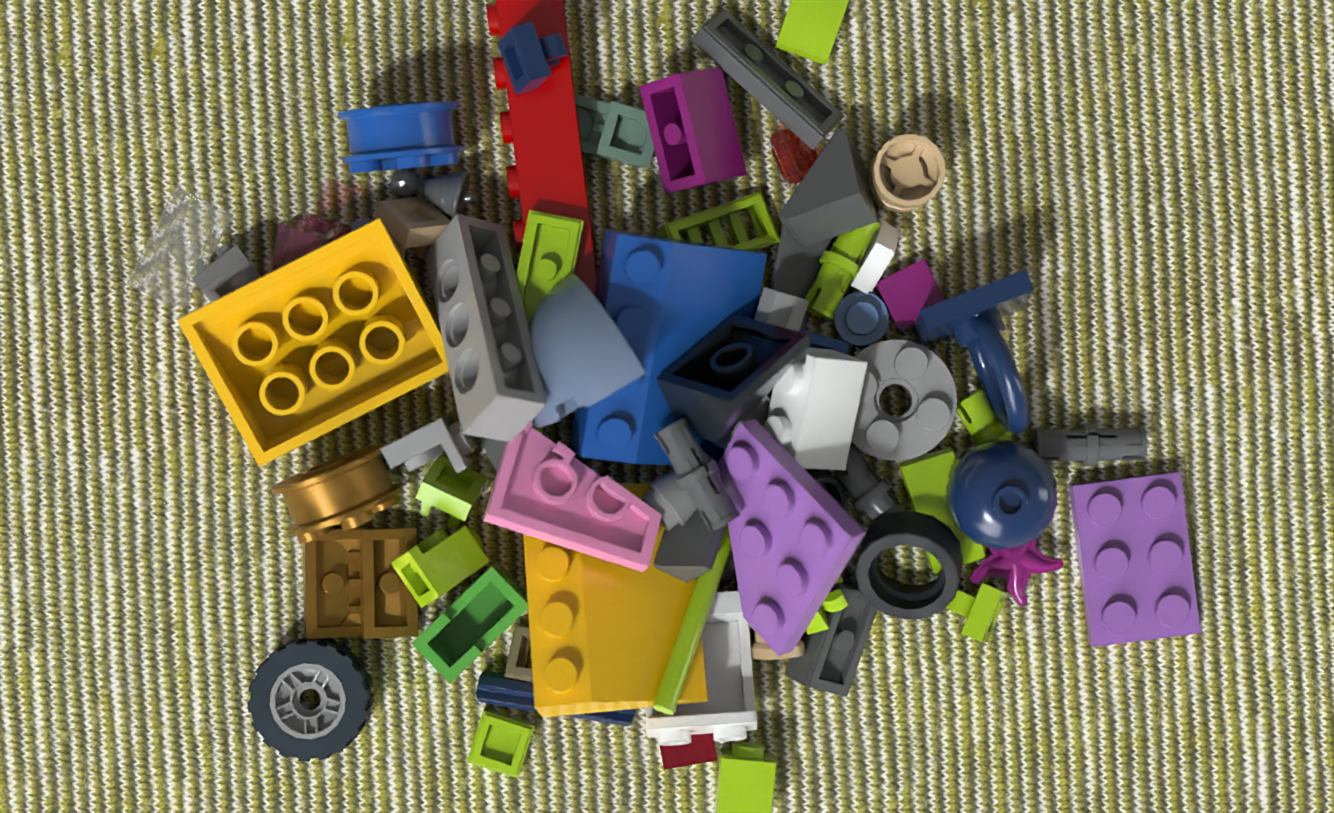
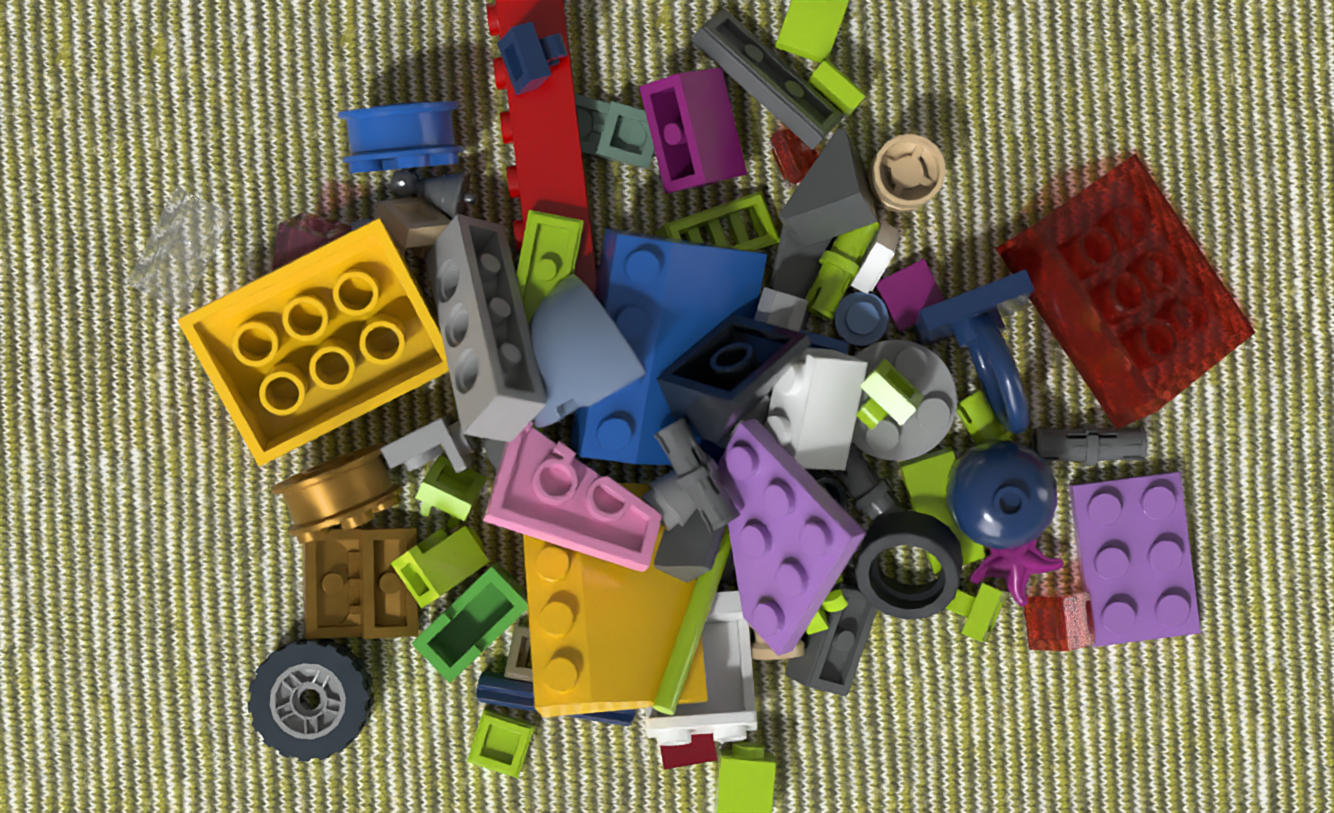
light grey tile [192,245,261,302] -> none
none -> lime tile [808,60,866,118]
none -> lime tile [855,358,925,430]
none -> clear red slope [995,153,1256,429]
none -> clear red slope [1023,591,1095,651]

